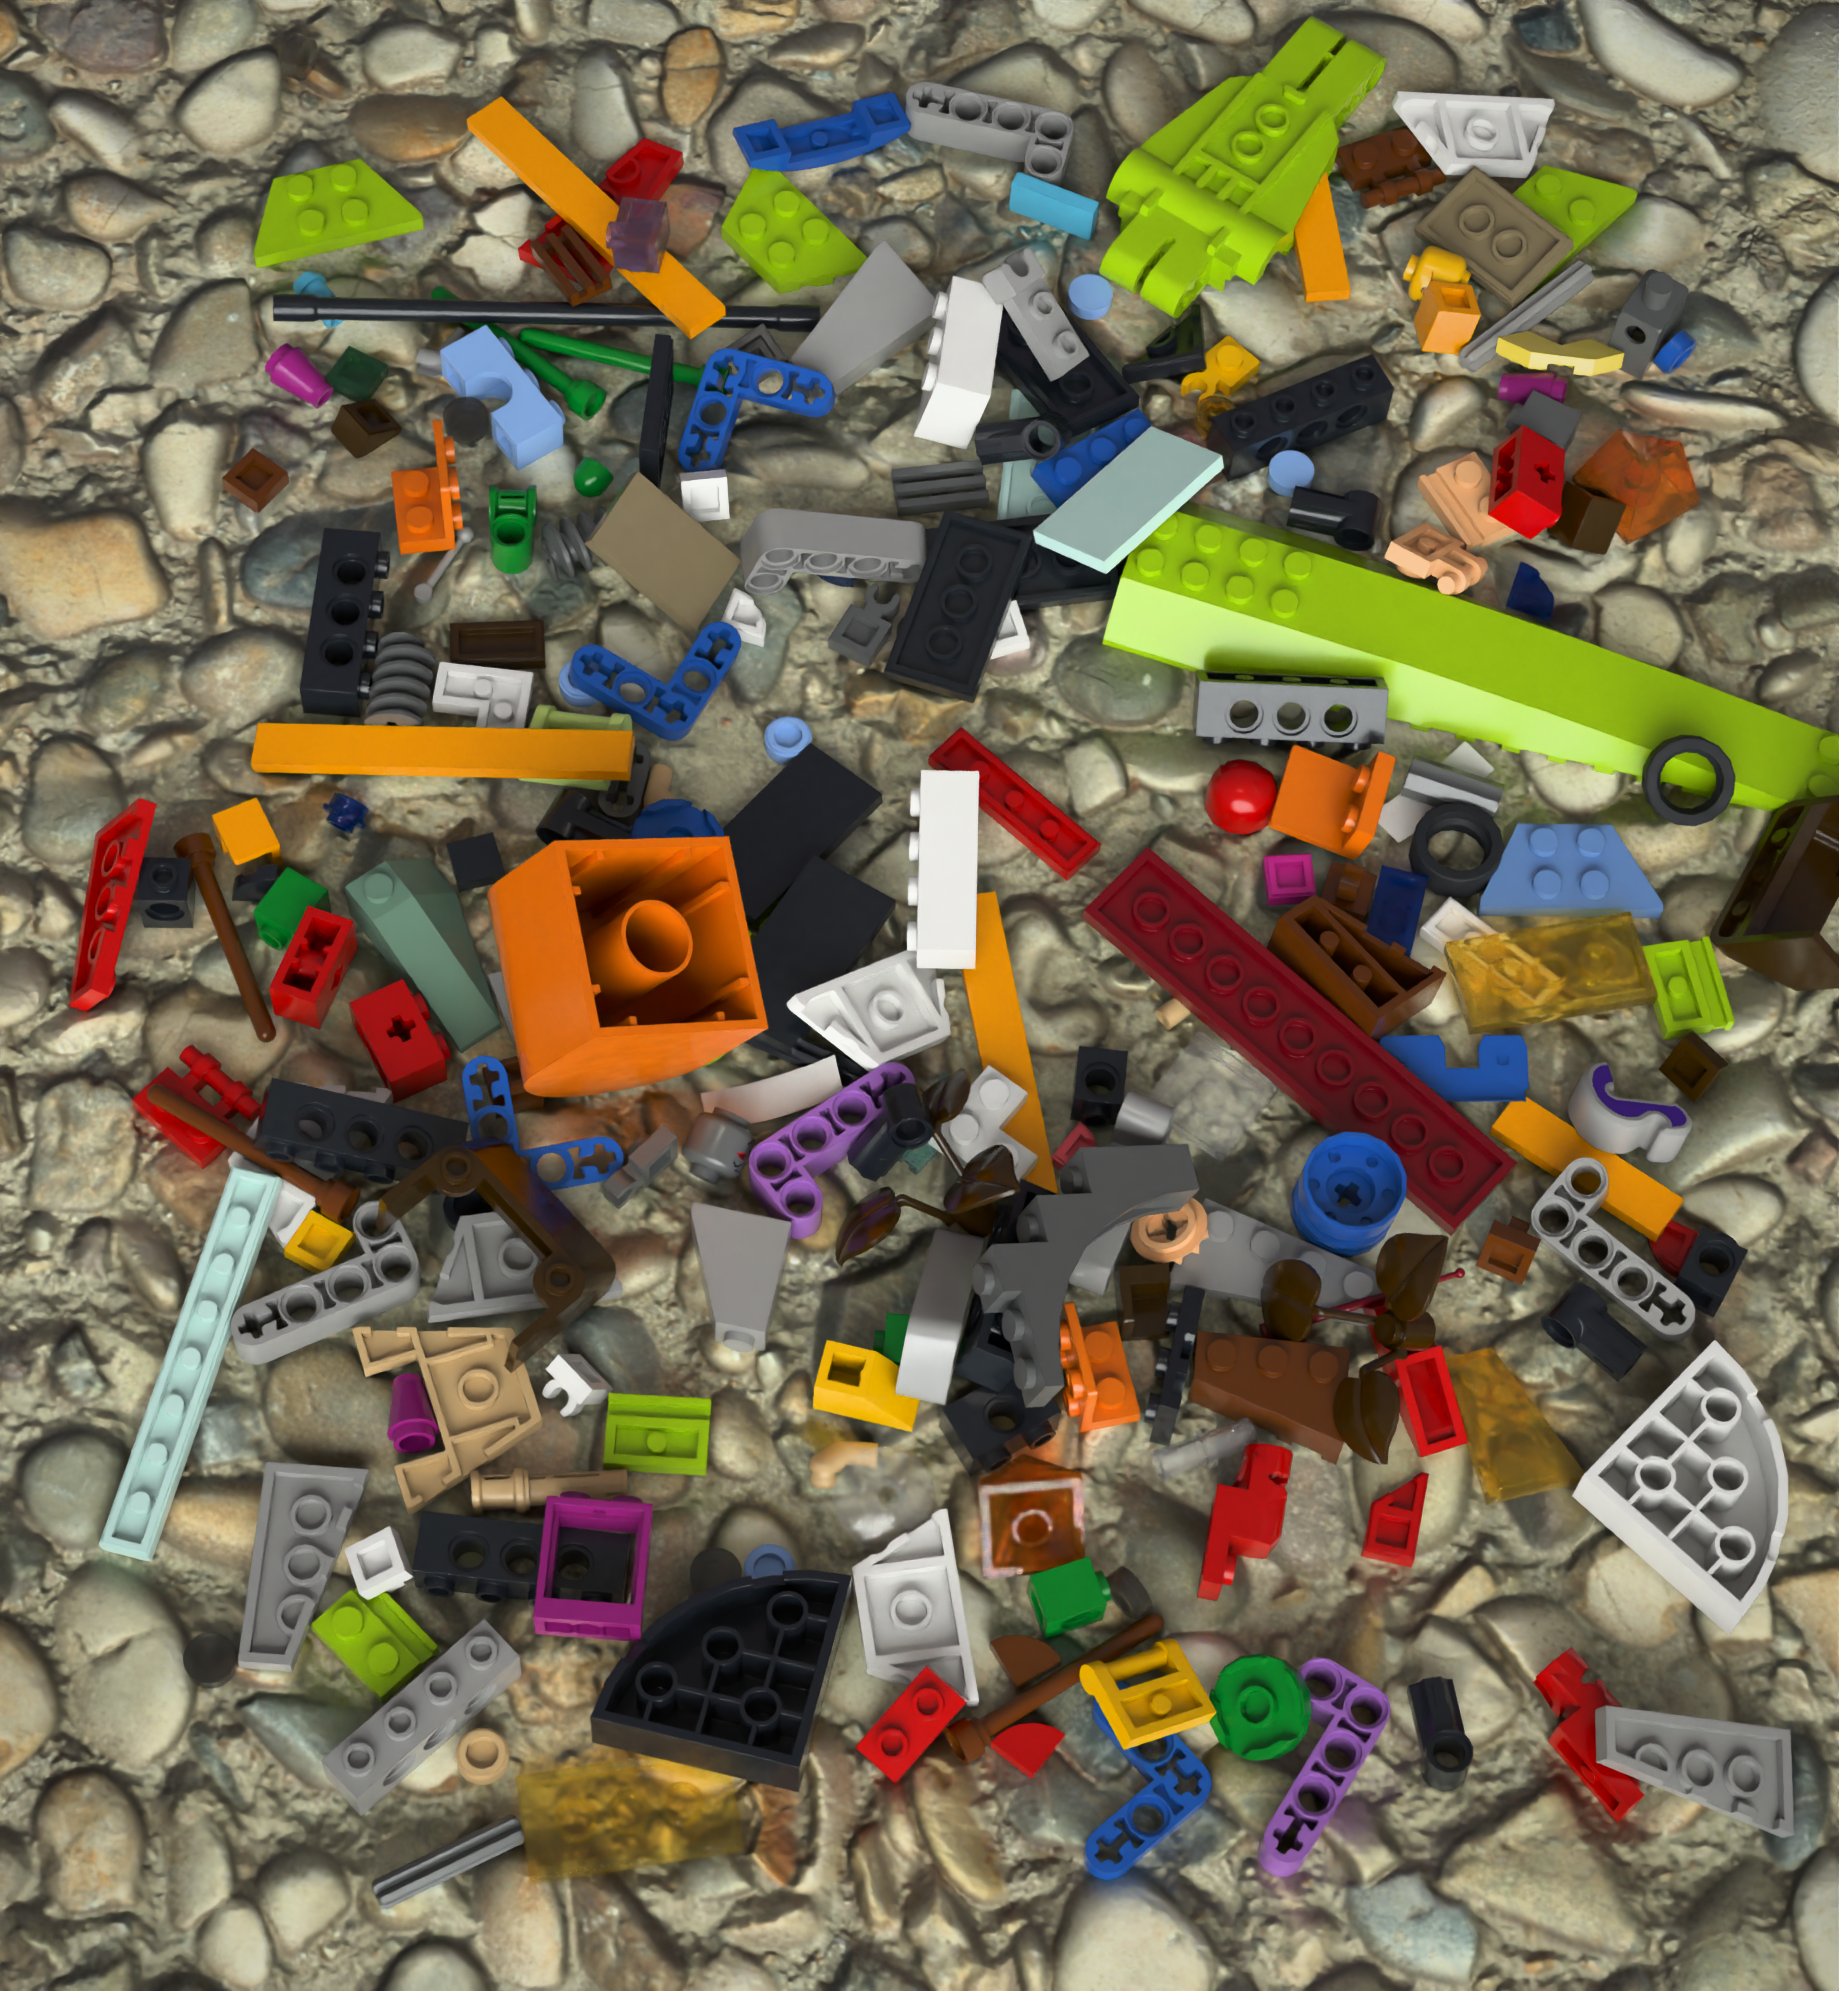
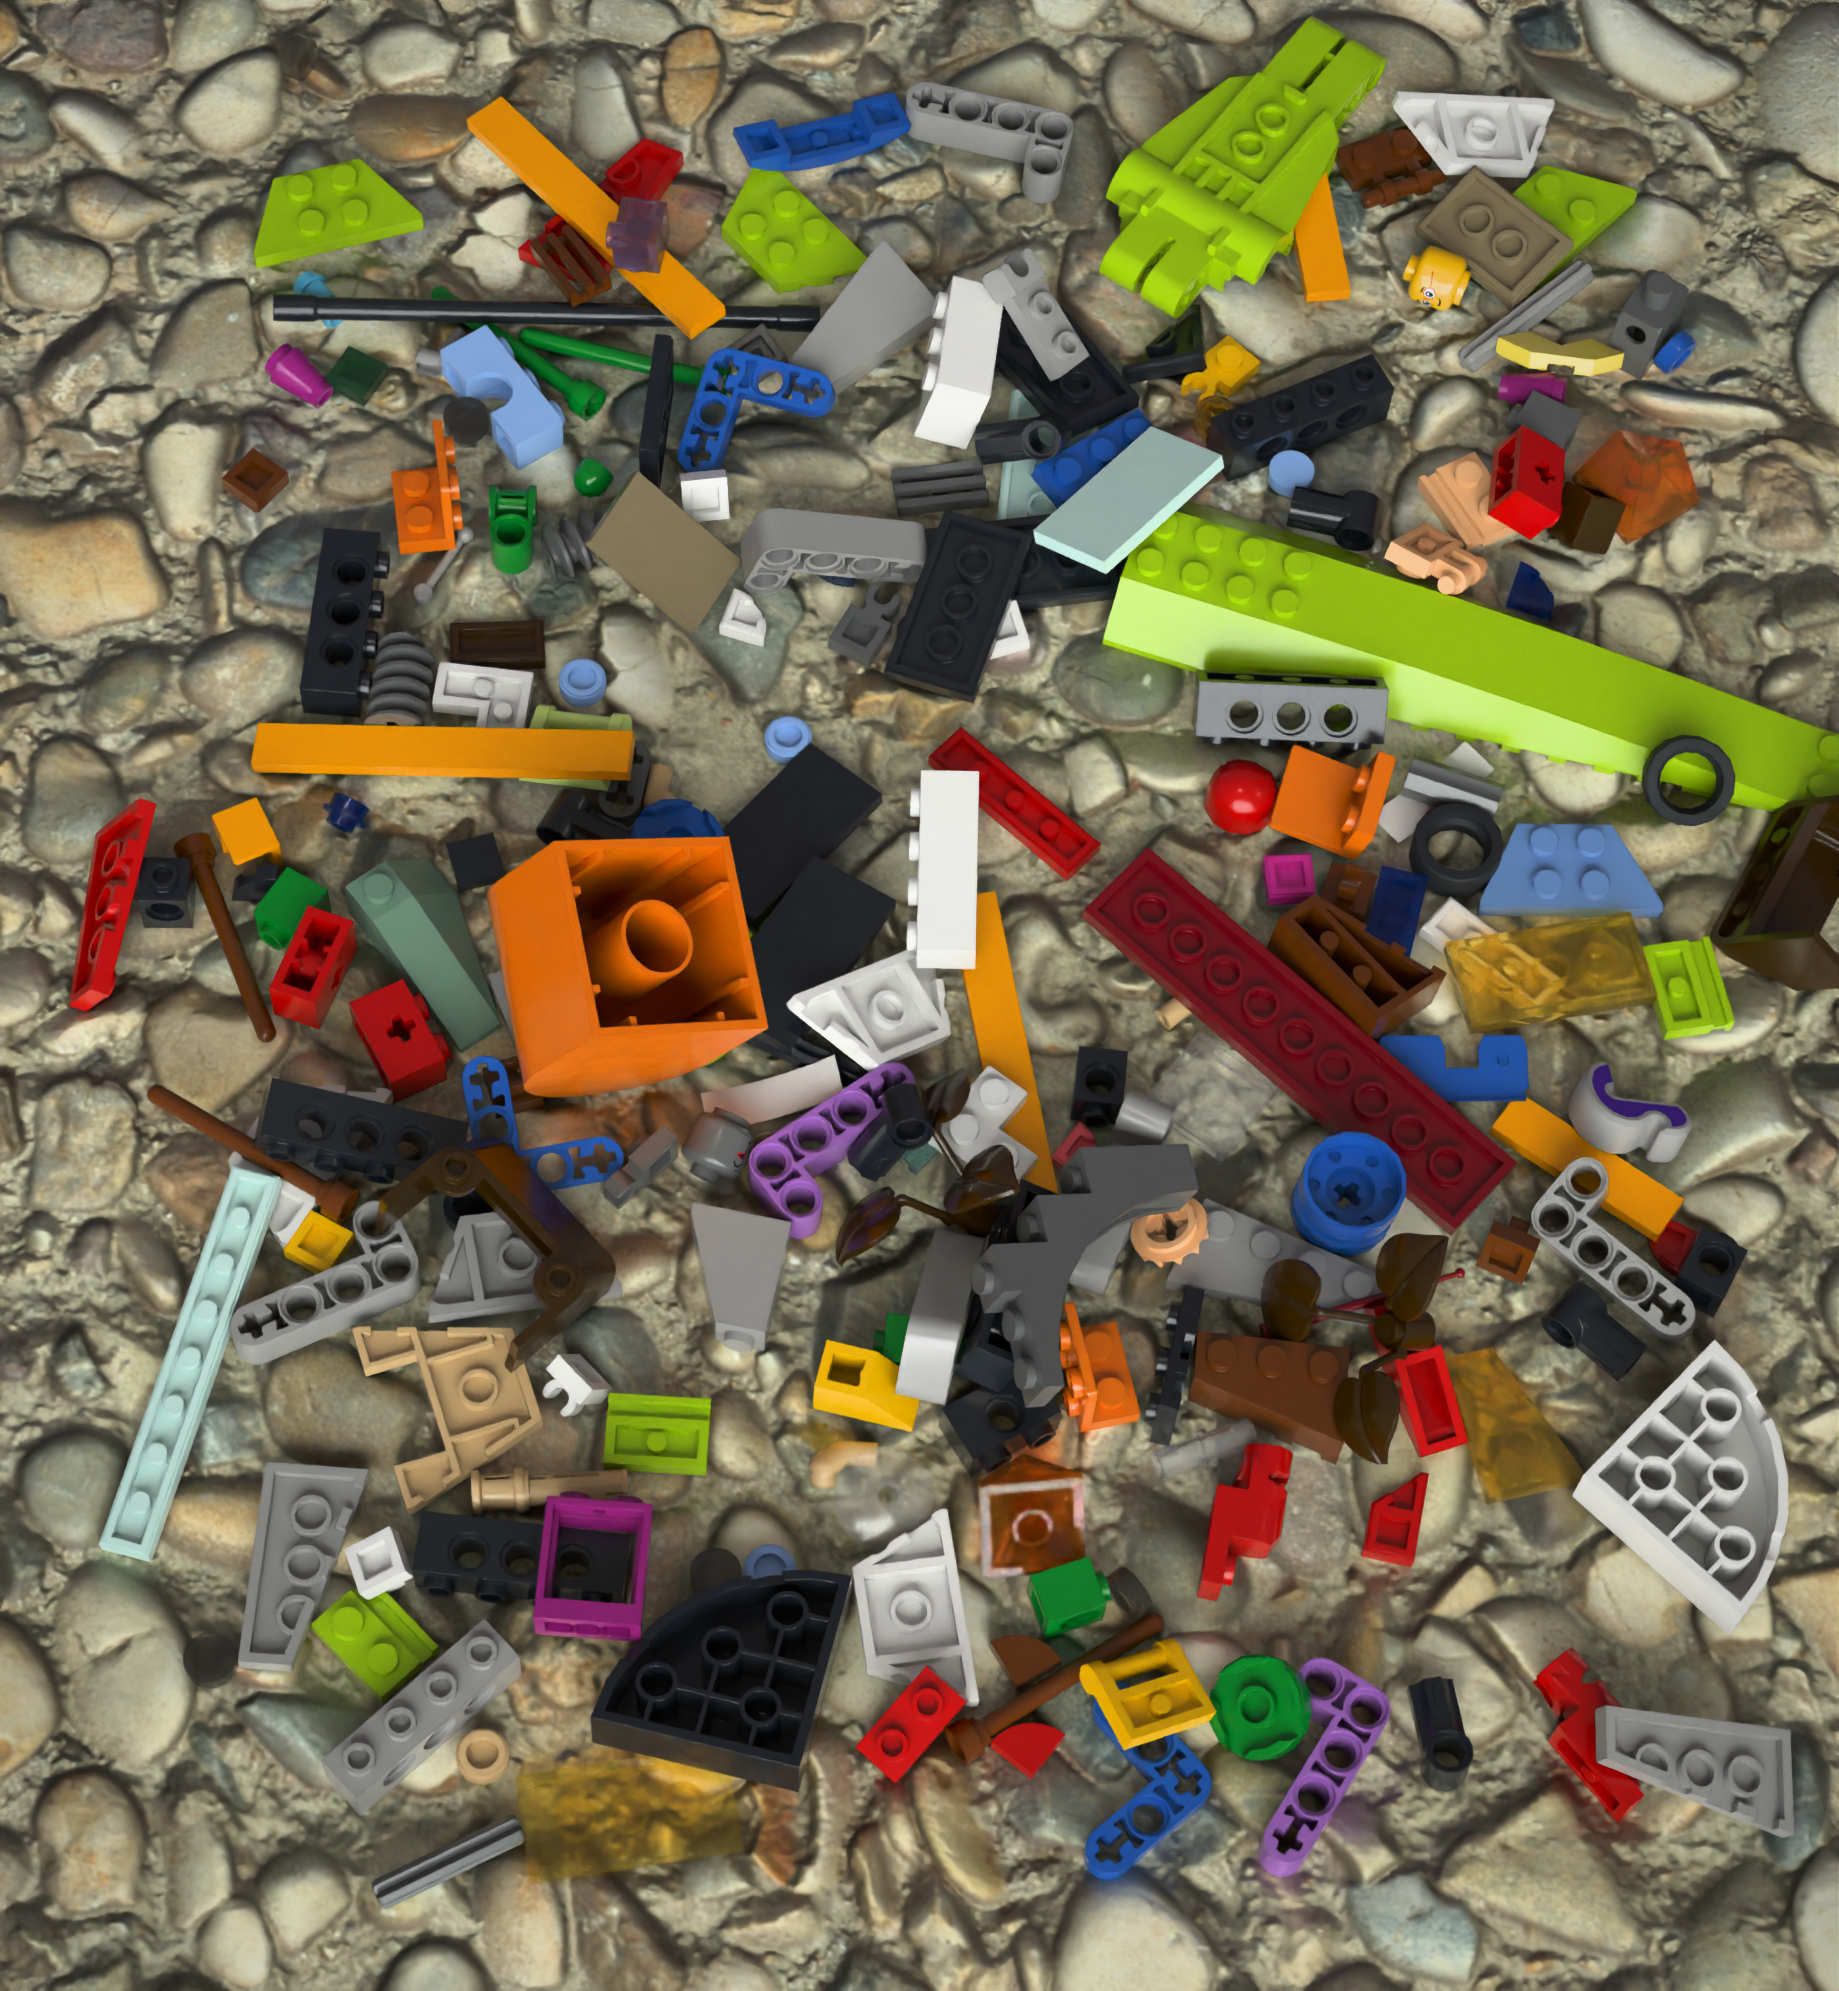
red plate [132,1045,261,1169] -> none
dark brown slope [331,399,402,459] -> none
magenta cone [387,1373,439,1454] -> none
blue beam [569,622,741,741] -> none
medium azure tile [1009,172,1099,241] -> none
light blue tile [1067,274,1113,320] -> none
dark brown panel [1114,1263,1171,1341] -> none
light orange panel [1414,281,1481,355] -> none
dark brown tile [1658,1031,1728,1102] -> none

